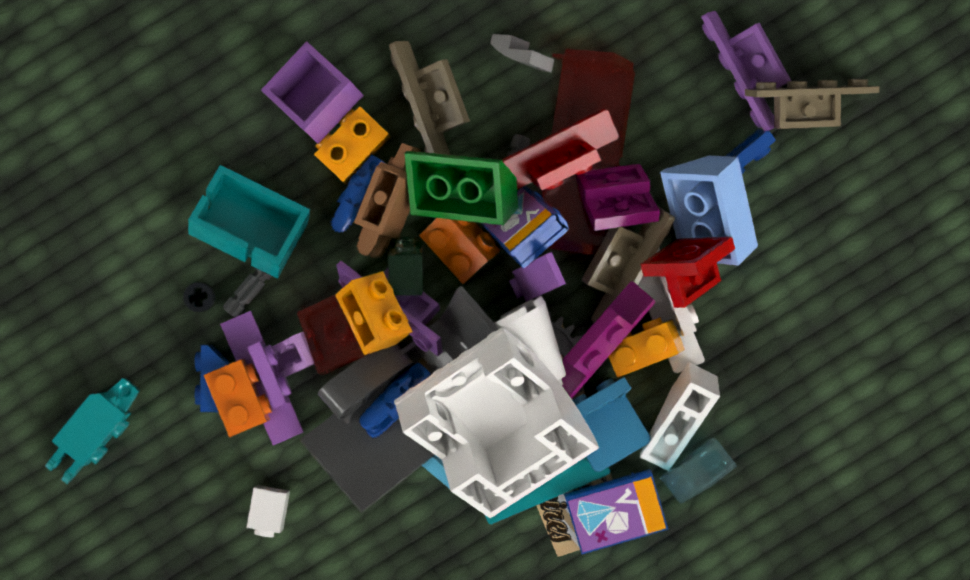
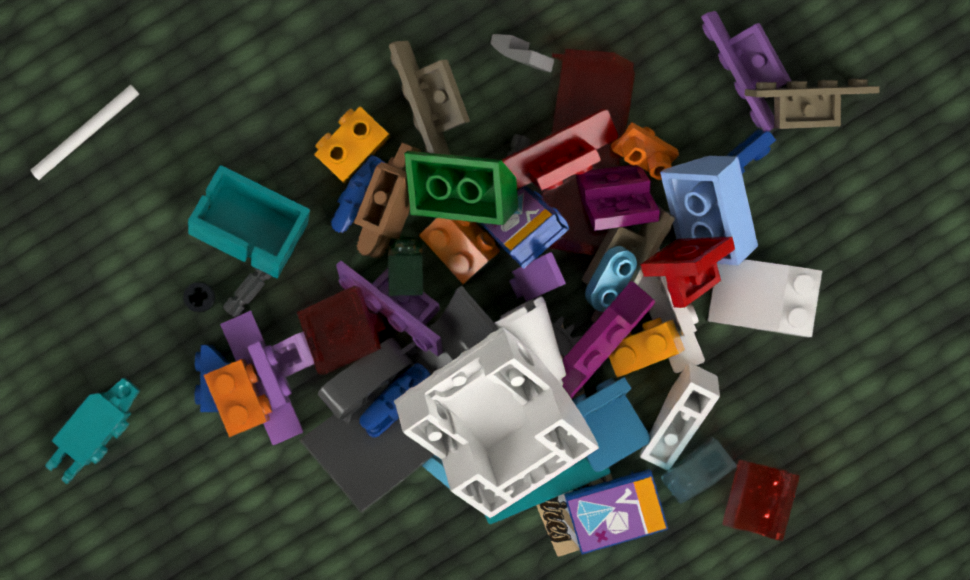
white brick [247,485,290,537] -> none
medium lavender piece [261,41,364,144] -> none
light orange brick [335,271,413,355] -> none
none -> white bar [30,84,139,180]
none -> medium azure plate [585,246,637,312]
none -> orange hips [611,122,679,180]
none -> white slope [707,260,822,337]
none -> clear red bracket [722,459,800,541]

